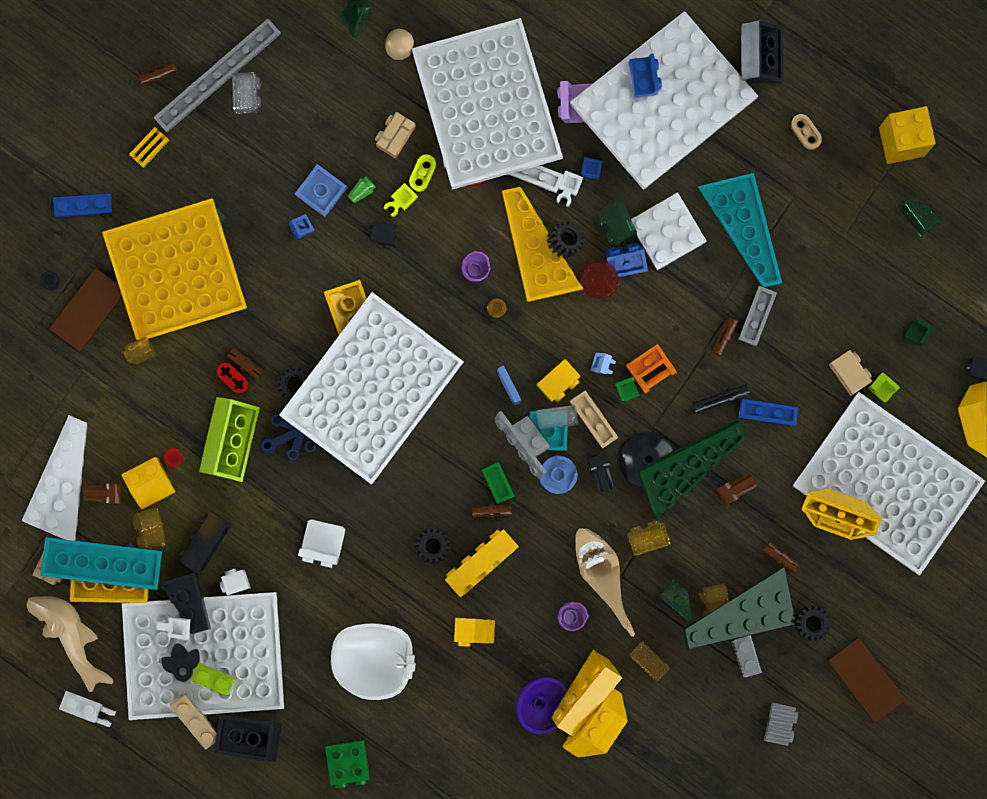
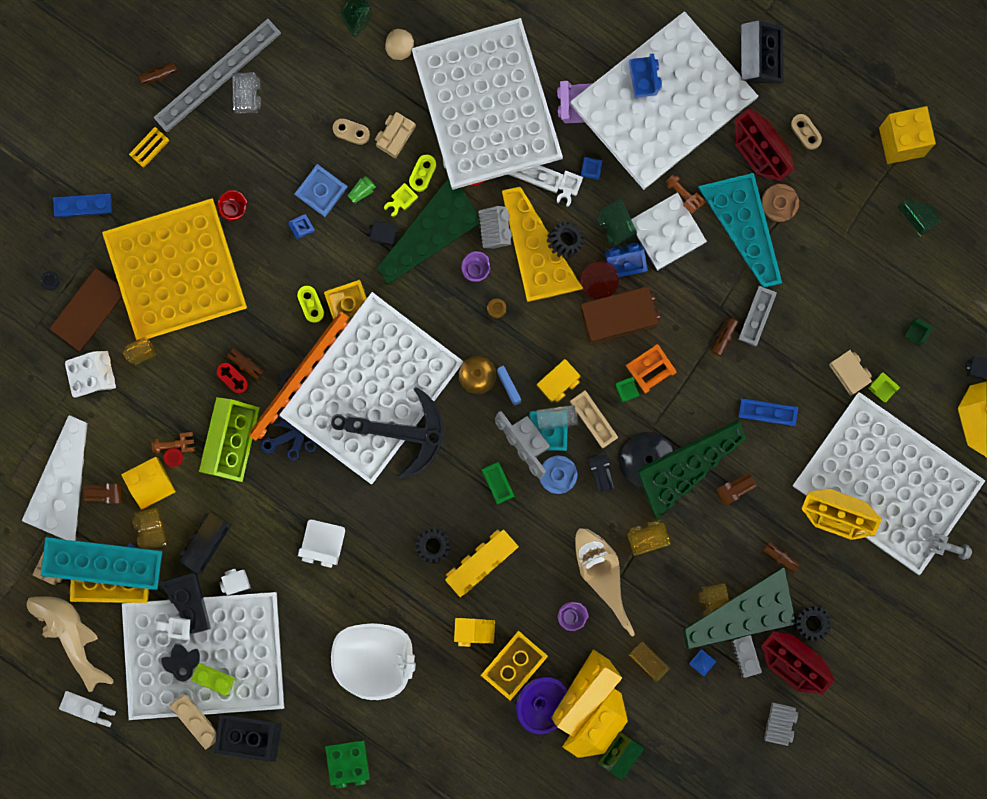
reddish brown pin [472,503,512,519] -> none
light blue tile [590,353,615,374] -> none
clear green slope [657,579,692,622] -> none
black pin [692,384,750,414] -> none
reddish brown tile [828,638,906,723] -> none
none -> white bracket [65,351,116,397]
none -> dark orange hinge [151,432,195,454]
none -> red hair [217,190,247,221]
none -> orange plate [247,312,349,441]
none -> neon yellow plate [297,286,324,323]
none -> black piece [331,387,443,479]
none -> tan plate [333,119,370,145]
none -> dark green wing [377,178,480,285]
none -> pearl gold cylinder [459,356,496,394]
none -> light grey brick [479,206,512,249]
none -> yellow brick [481,631,548,701]
none -> reddish brown brick [580,286,661,345]
none -> dark green panel [598,732,644,780]
none -> dark orange hinge [665,175,705,213]
none -> blue tile [689,649,716,676]
none -> dark red wedge [735,108,795,181]
none -> medium nougat tile [761,184,799,222]
none -> dark red wedge [761,632,835,695]
none -> light grey hinge [929,533,972,560]

